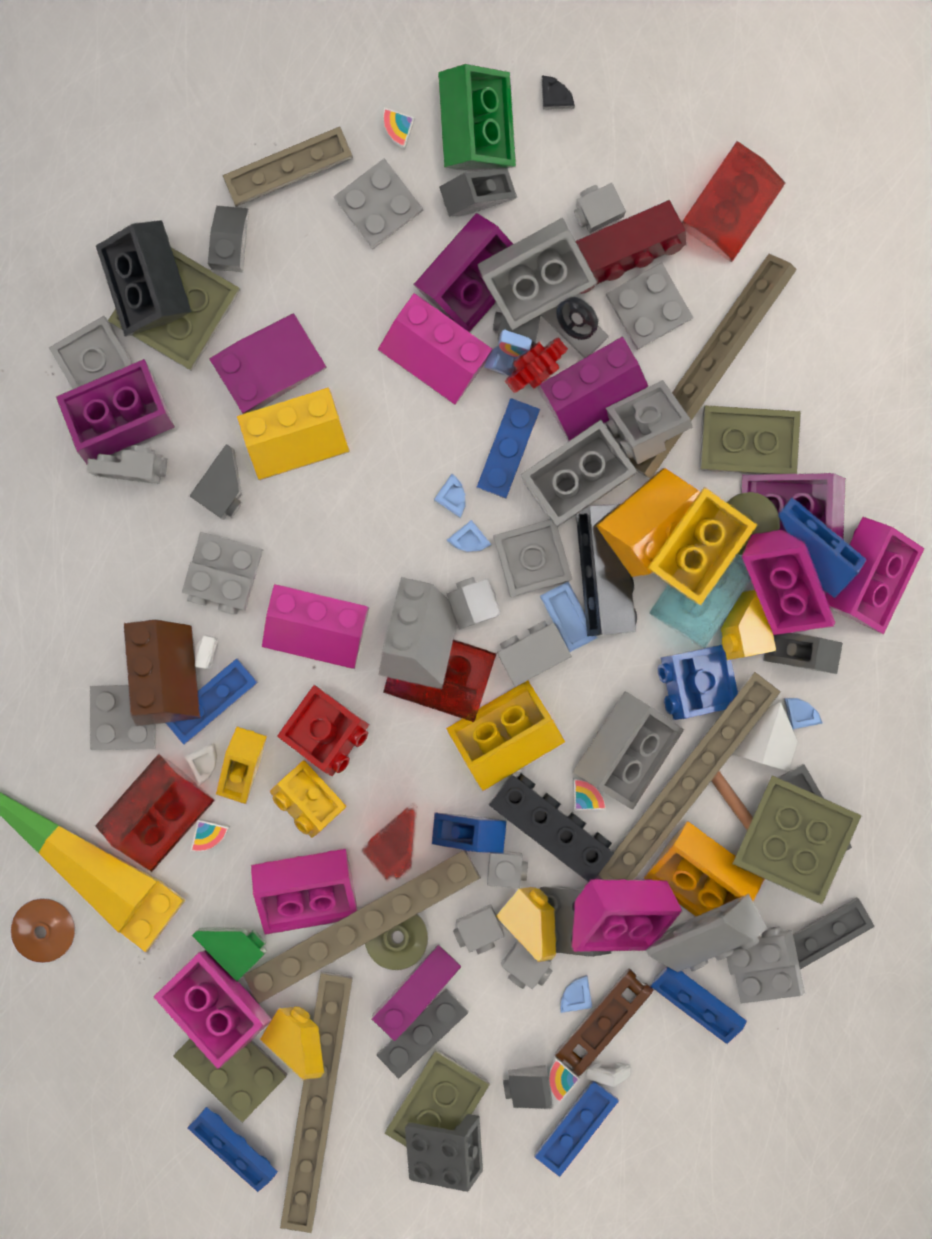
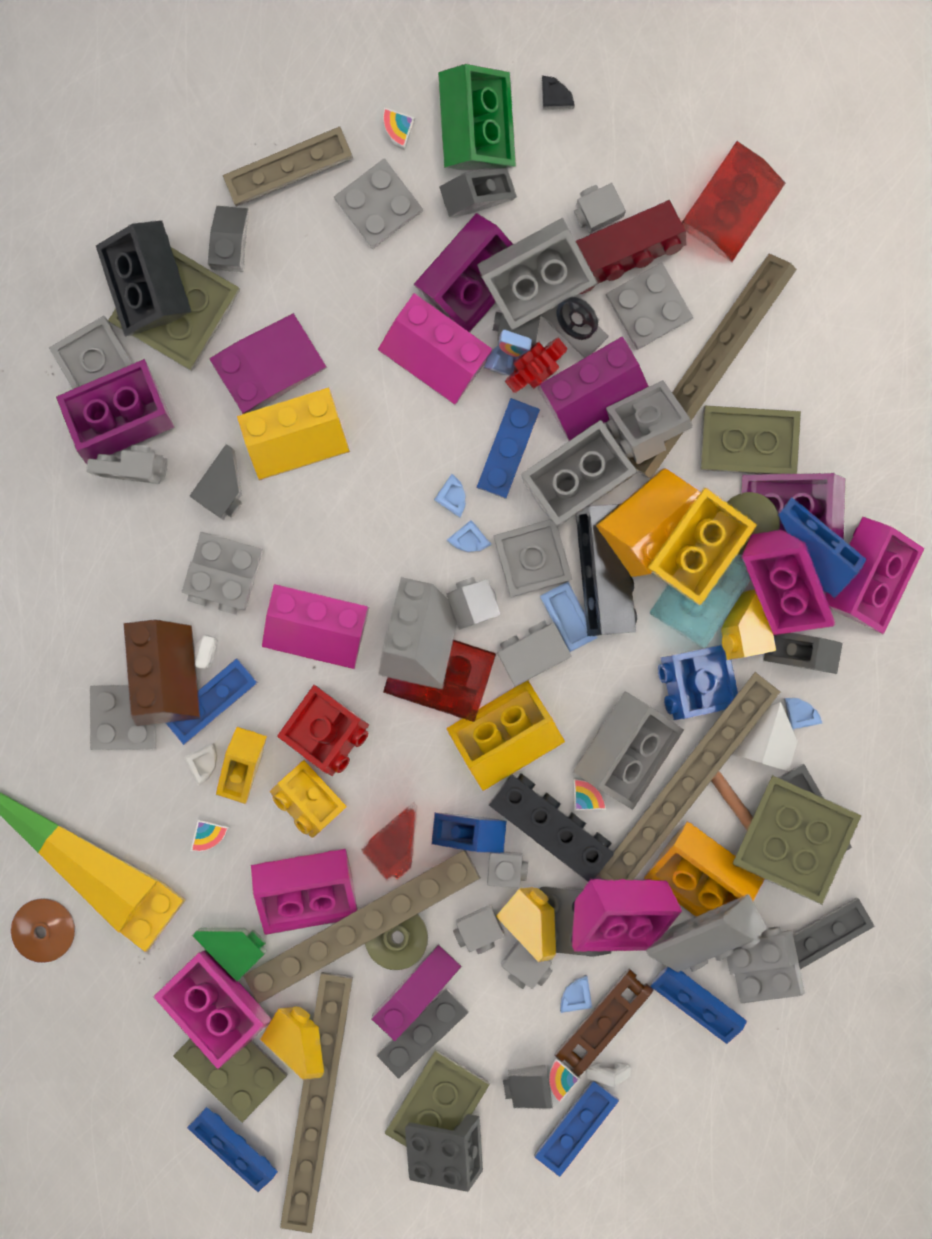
clear red slope [95,754,215,872] -> none

